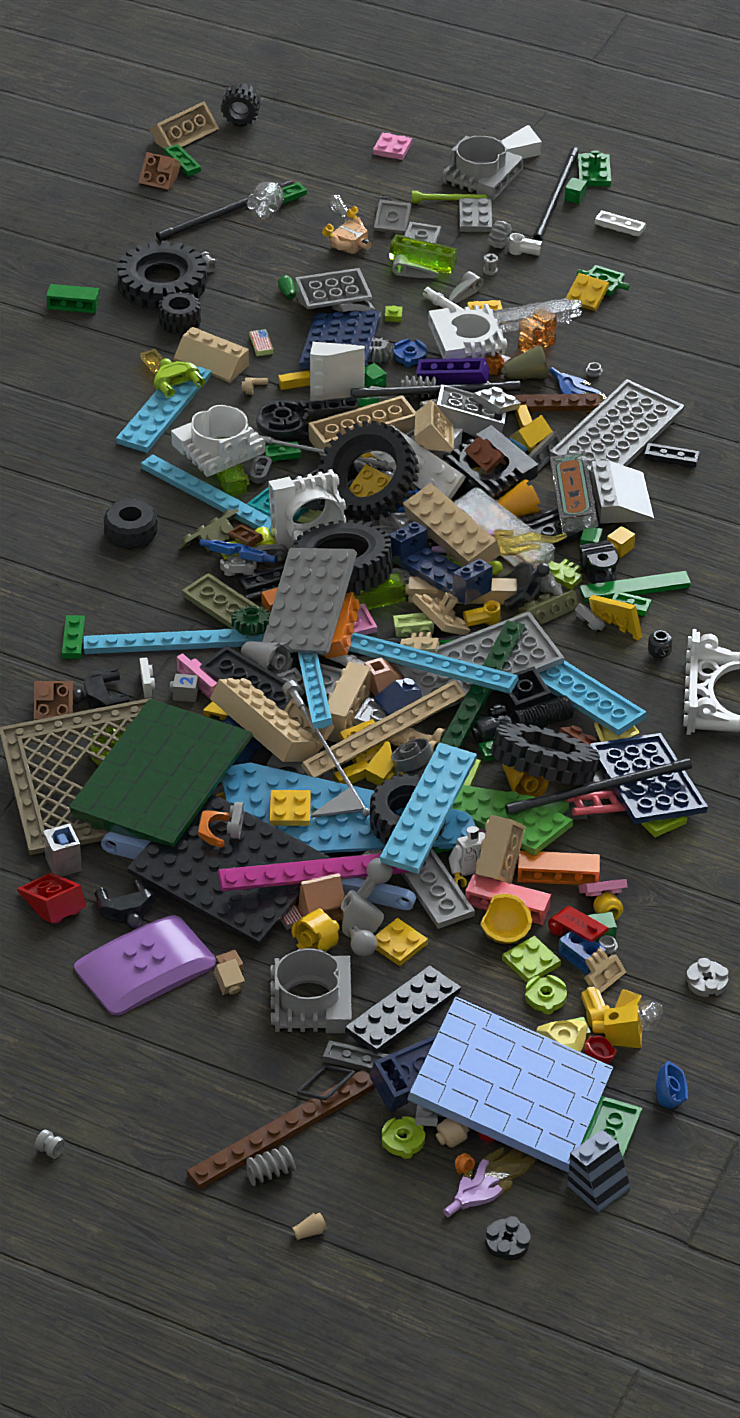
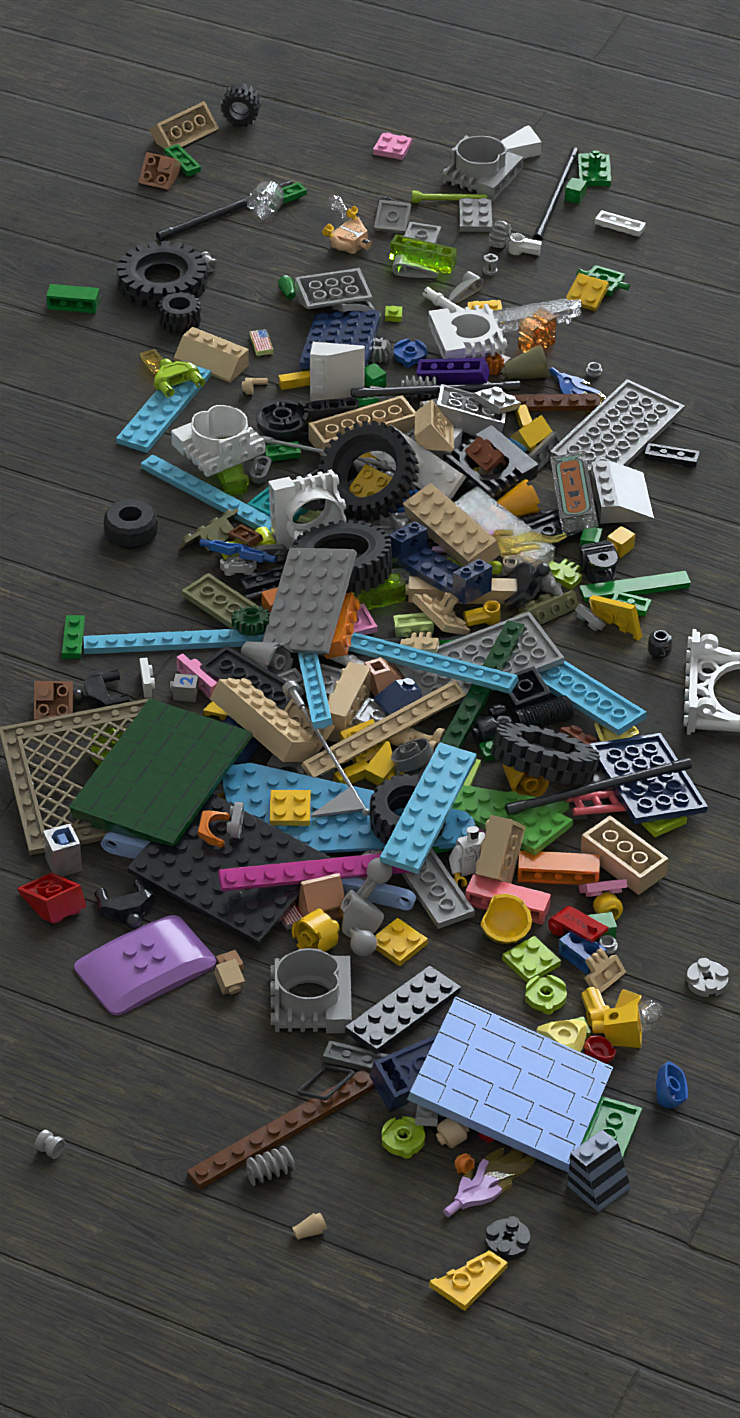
none -> yellow wing [429,1251,507,1311]
none -> light grey wheel [502,556,521,577]
none -> tan brick [581,816,668,895]

